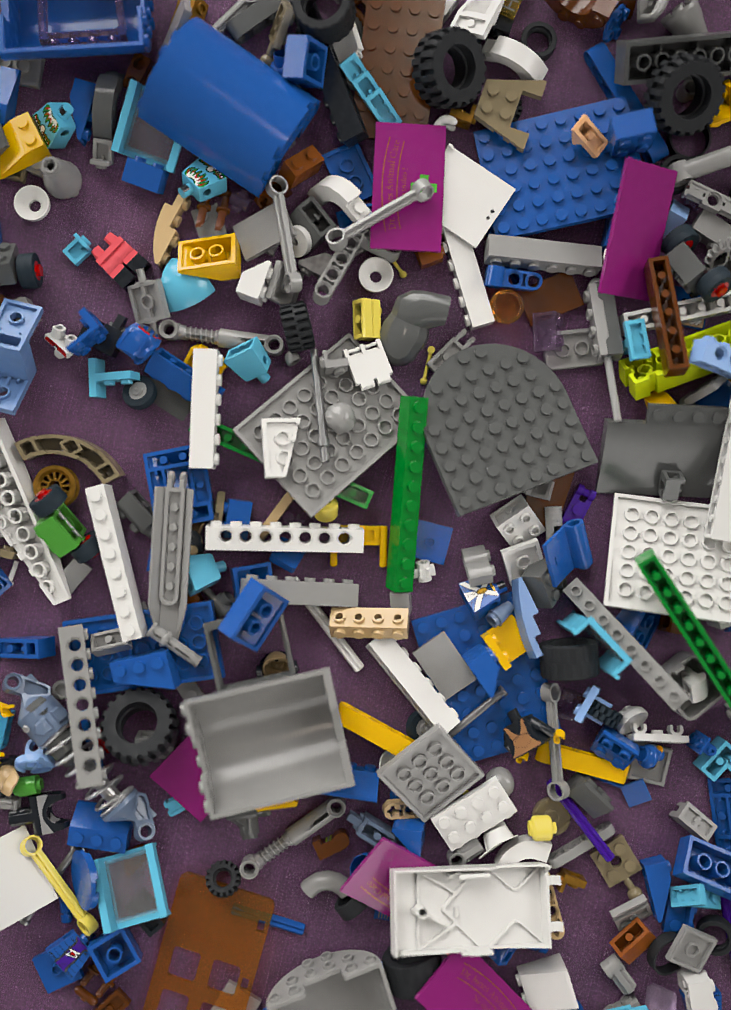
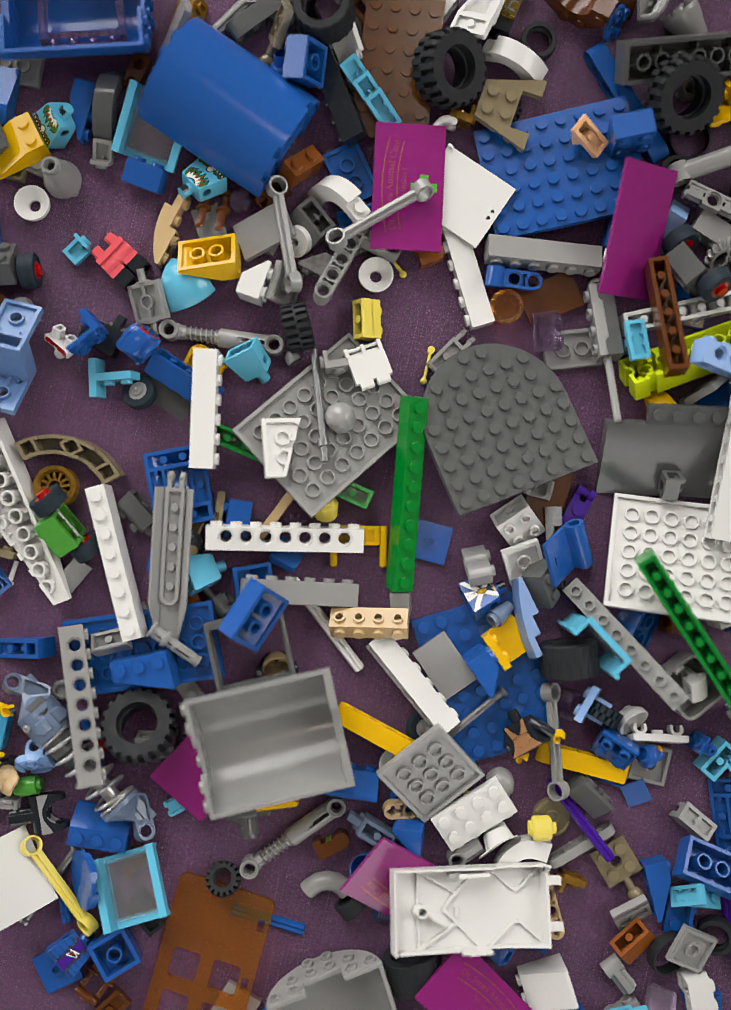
dark grey piece [380,290,451,366] -> none
white gear [414,559,436,583] -> none

